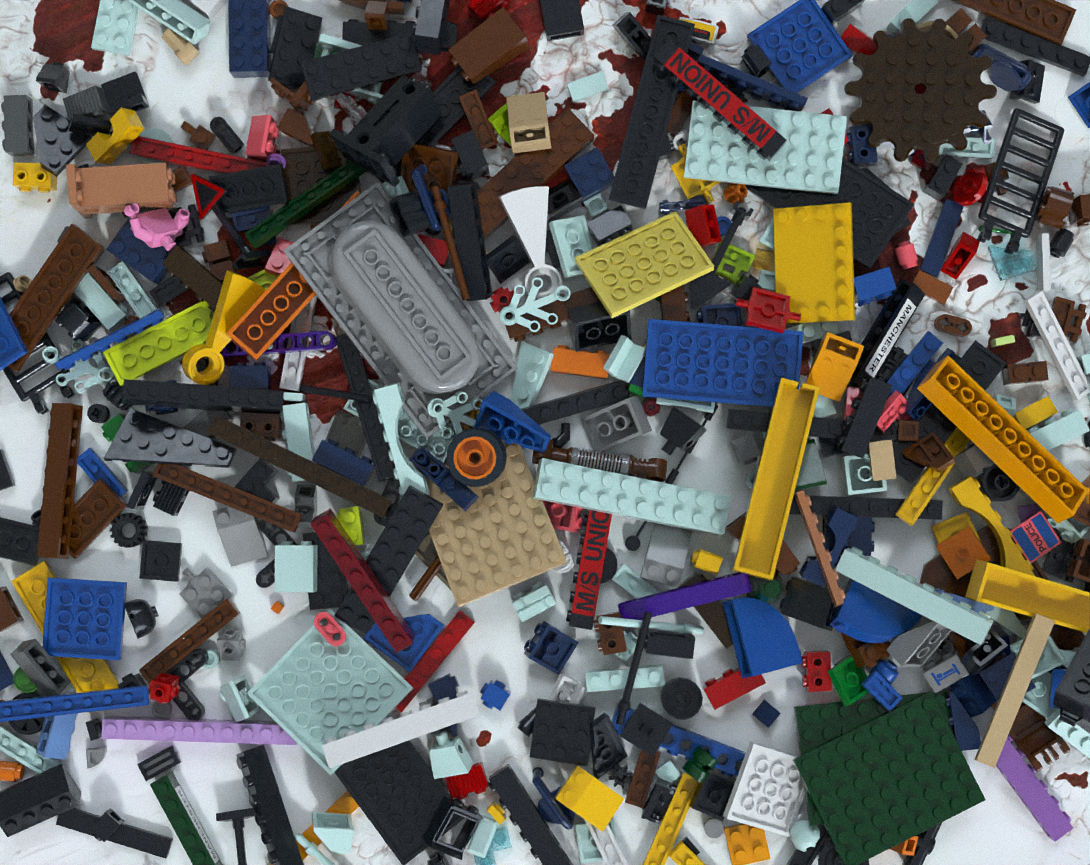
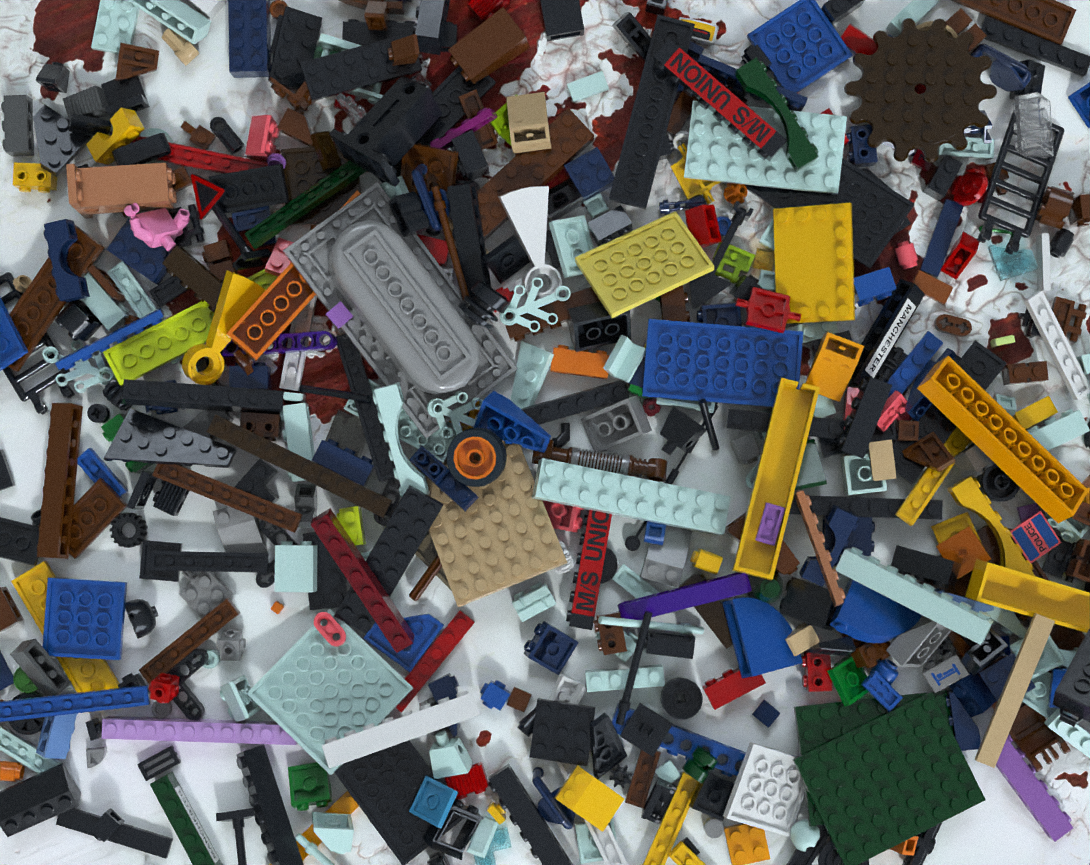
none -> dark blue arch [43,219,90,302]
none -> black beam [112,133,172,166]
none -> reddish brown wing [115,43,159,81]
none -> black plate [150,551,269,573]
none -> reddish brown plate [233,349,254,376]
none -> green plate [288,762,333,811]
none -> medium lavender tile [325,301,353,329]
none -> reddish brown slope [387,34,420,66]
none -> dark azure plate [409,776,458,828]
none -> magenta plate [429,108,498,150]
none -> black wheel [458,279,510,330]
none -> reddish brown tile [507,686,532,712]
none -> blue plate [644,521,666,545]
none -> black bar [698,399,720,450]
none -> dark green arch [734,57,819,172]
none -> medium lavender plate [755,502,785,546]
none -> tan slope [785,622,820,656]
none -> black slope [809,636,856,656]
none -> black brick [891,545,961,588]
none -> clear slope [1013,92,1054,157]

